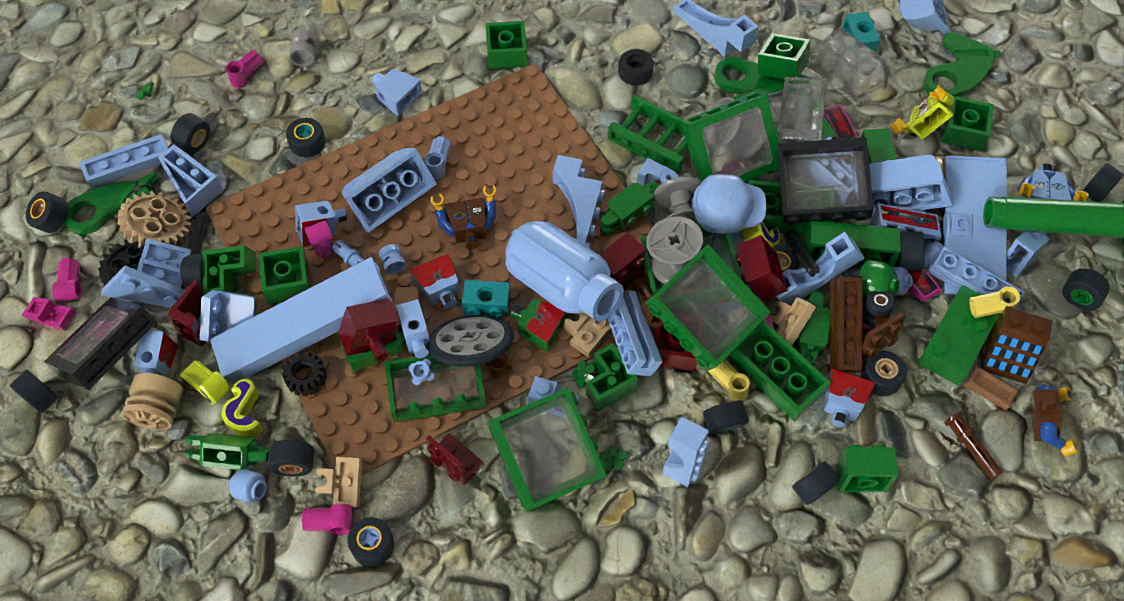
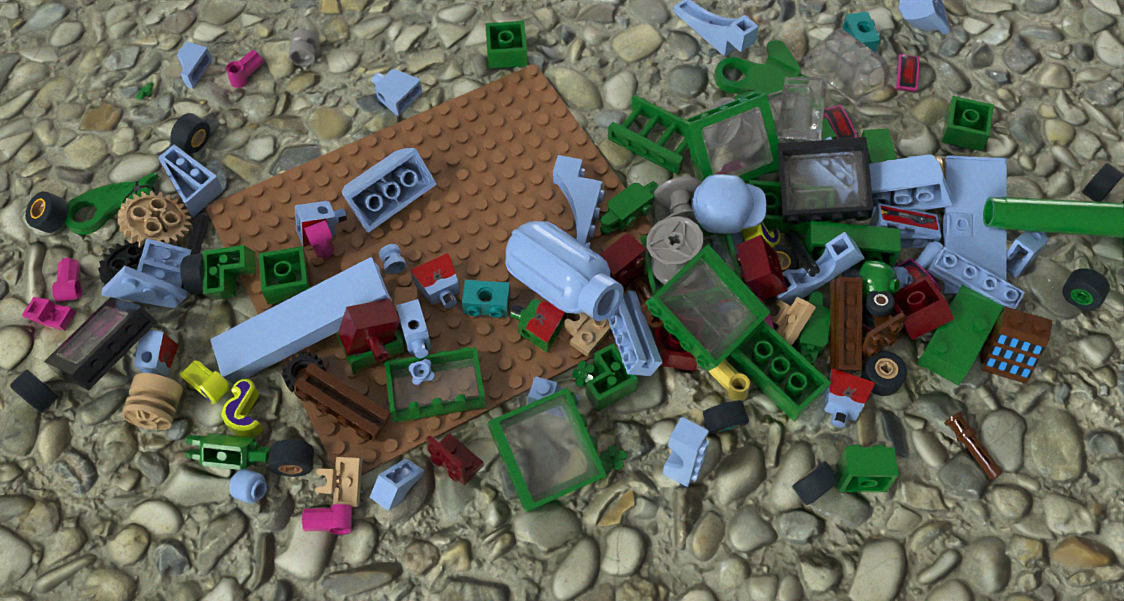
light blue brick [79,134,168,188] -> none
dark red bracket [167,280,206,347] -> none
light blue bracket [200,290,256,341] -> none
black wheel [286,117,326,158] -> none
light blue pin [332,240,364,266] -> none
black wheel [347,517,394,567] -> none
light blue piece [425,136,451,180] -> none
wedge [428,314,514,366] -> none
torso [430,185,496,249] -> none
reddish brown plate [486,354,512,378] -> none
black tyre [618,49,654,86] -> none
light blue leg [636,158,678,186] -> none
green brick [758,33,810,82] -> none
neon yellow torso [890,85,954,140] -> none
black wheel [900,231,924,271] -> none
green animal [923,32,1002,97] -> none
medium nougat tile [965,366,1019,411] -> none
light yellow piece [969,287,1020,318] -> none
torso [1017,164,1089,201] -> none
torso [1030,384,1078,456] -> none
none -> light blue arch [177,41,212,89]
none -> reddish brown brick [294,362,391,442]
none -> light blue arch [370,458,425,511]
none -> dark red brick [893,275,954,340]
none -> slope [895,54,919,93]

